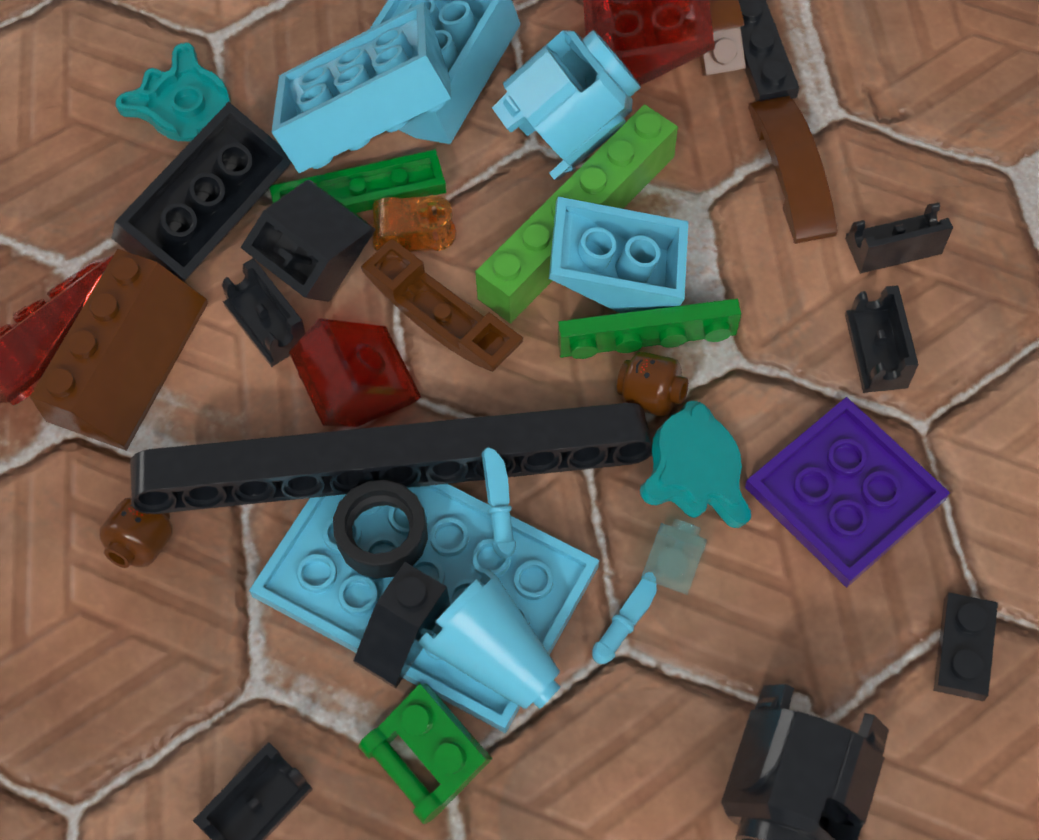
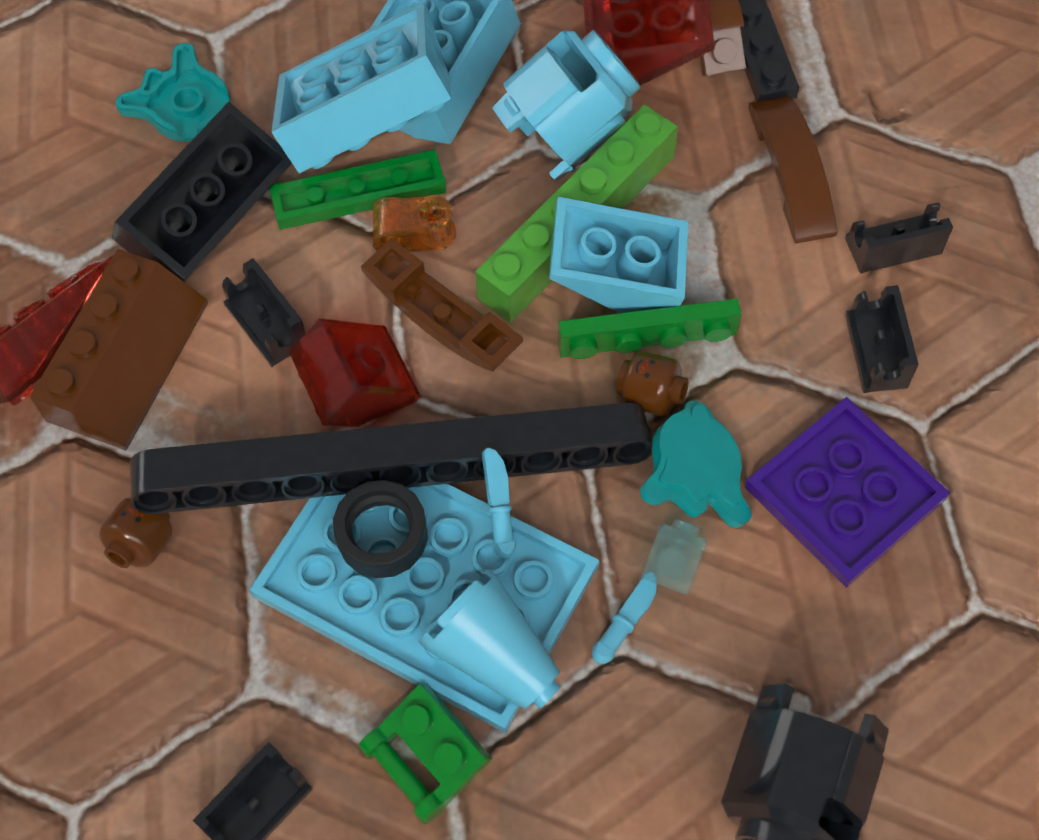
black slope [240,179,376,302] -> none
black slope [353,562,450,689] -> none
black plate [933,592,998,701] -> none

